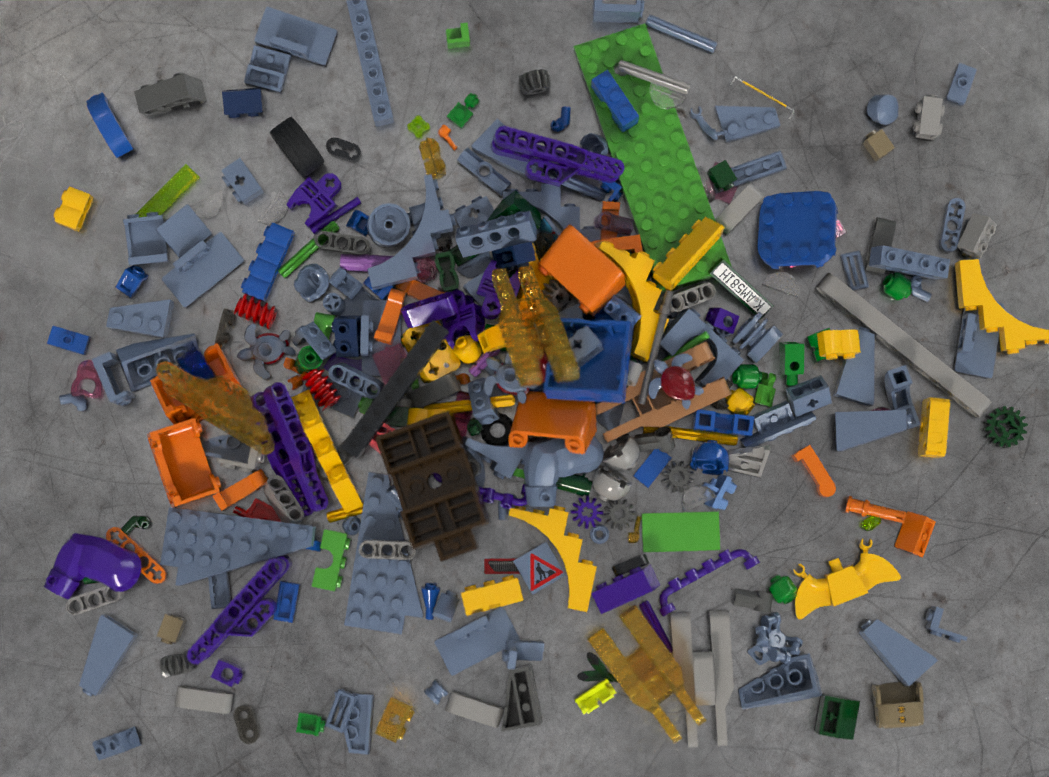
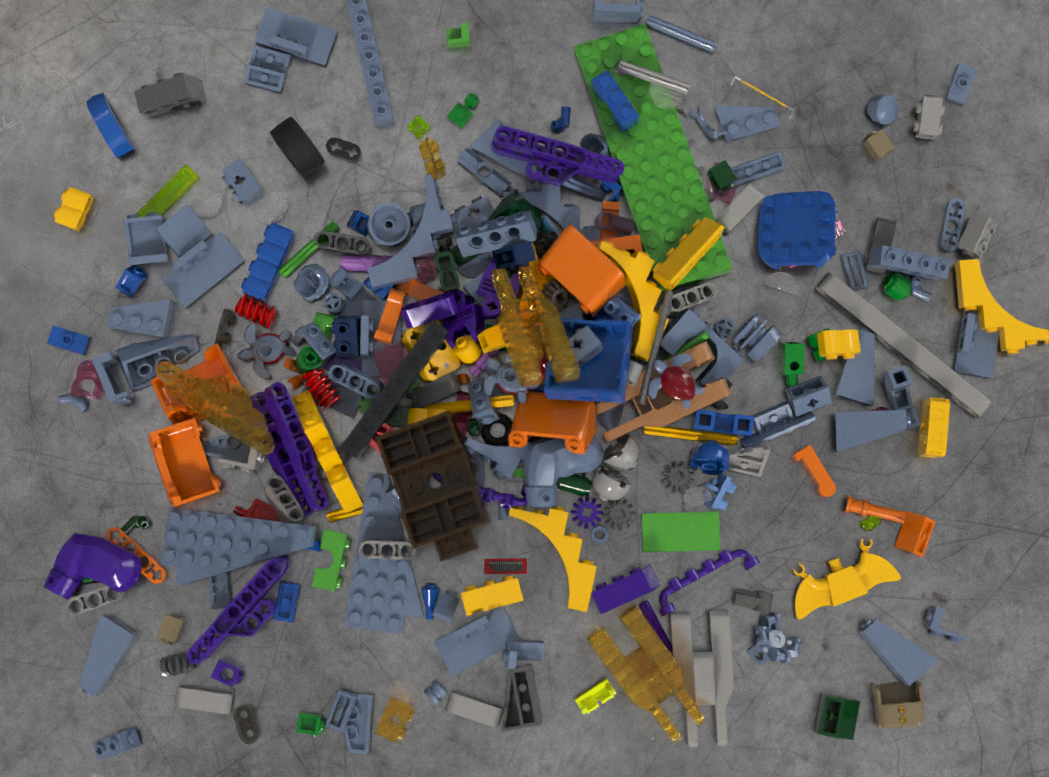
clear blue brick [176,347,219,393] -> none
orange leg [213,469,268,511] -> none
dark blue brick [222,88,263,118] -> none
dark purple piece [287,173,342,228] -> none
dark purple bar [310,197,361,234] -> none
sand blue plate [342,516,361,535] -> none
orange hand [438,124,457,150] -> none
sand blue piece [513,542,566,595] -> none
dark grey gear [519,69,551,95] -> none
dark green piece [577,652,620,683] -> none
black beam [612,554,649,577] -> none
clear yellow hand [628,516,641,543] -> none
blue tile [633,449,672,488] -> none
dark grey piece [634,427,675,452] -> none
dark purple bracket [705,308,740,334] -> none
tile [708,258,774,319] -> none
yellow head [725,388,755,415] -> none
green head [732,364,762,389] -> none
sand blue wedge [739,654,822,709] -> none
bright green plate [755,372,776,407] -> none
green head [769,575,798,605] -> none
dark green gear [984,406,1028,448] -> none

